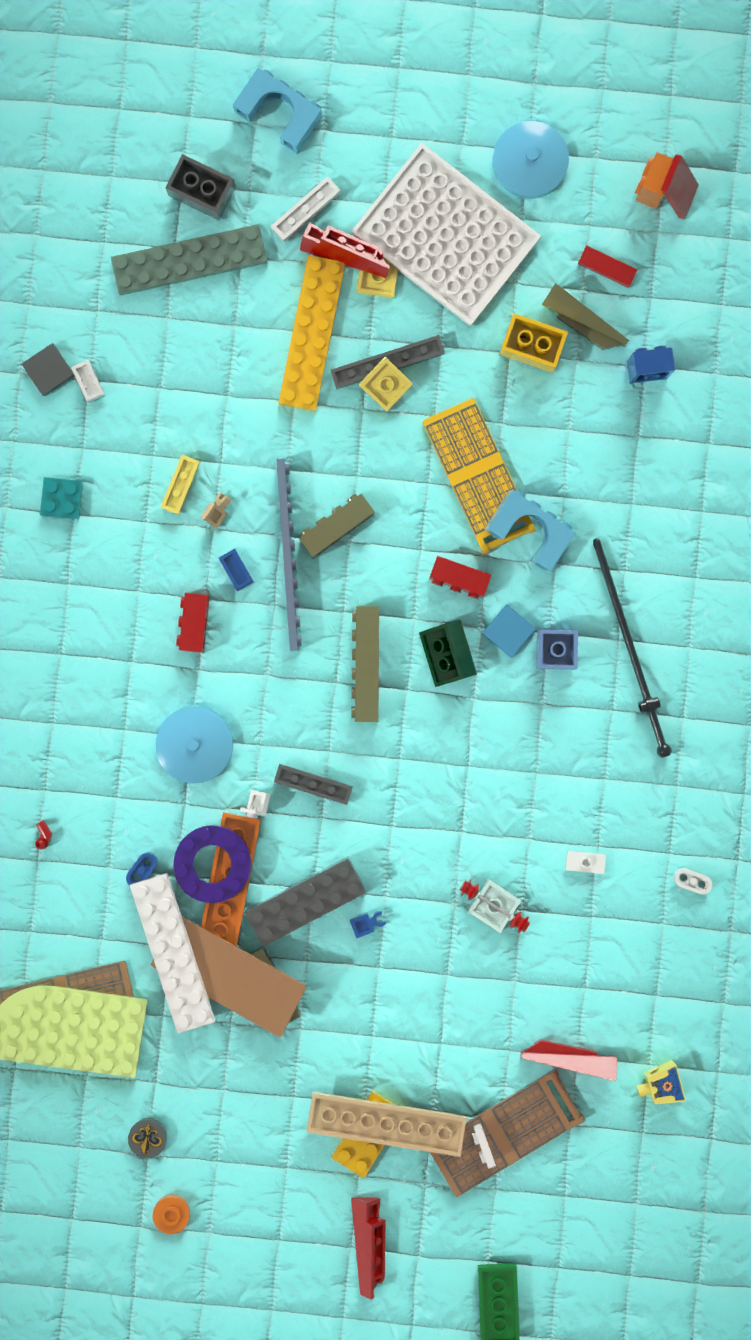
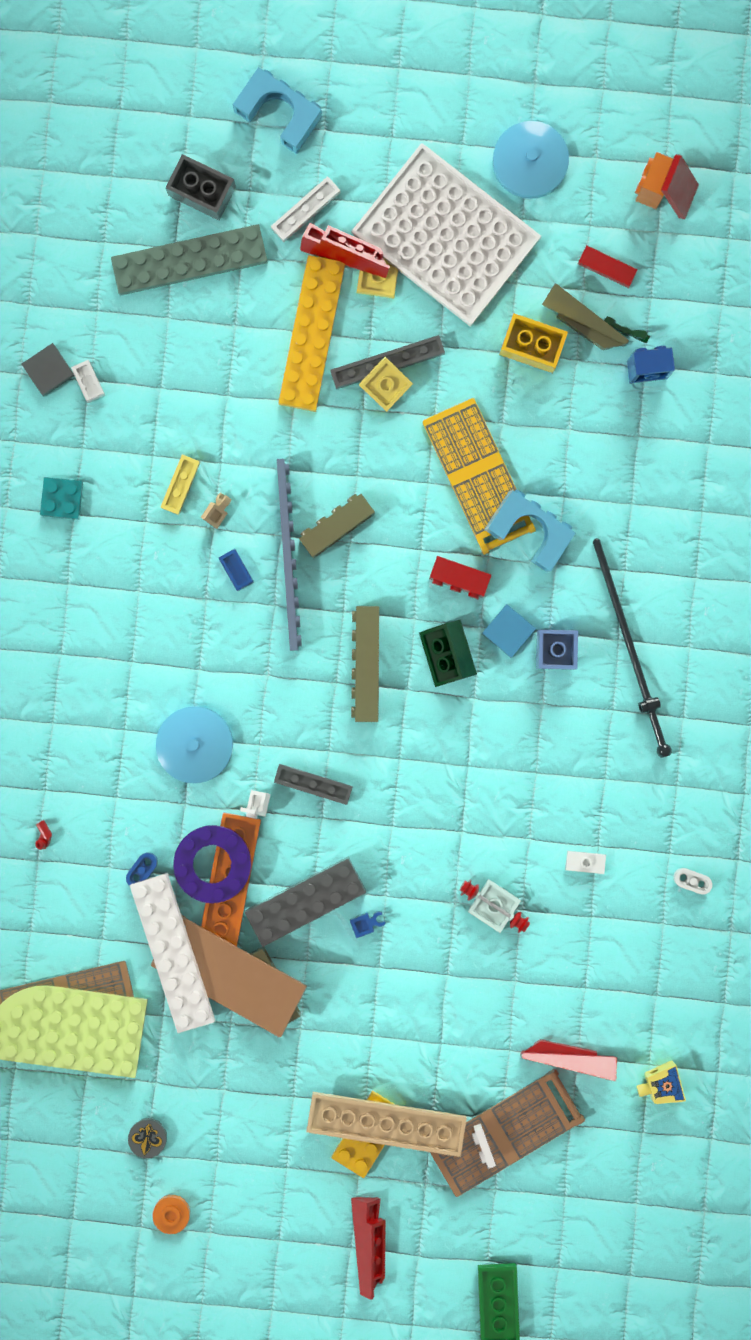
red brick [176,593,210,653] -> none
none -> dark green piece [604,316,650,343]

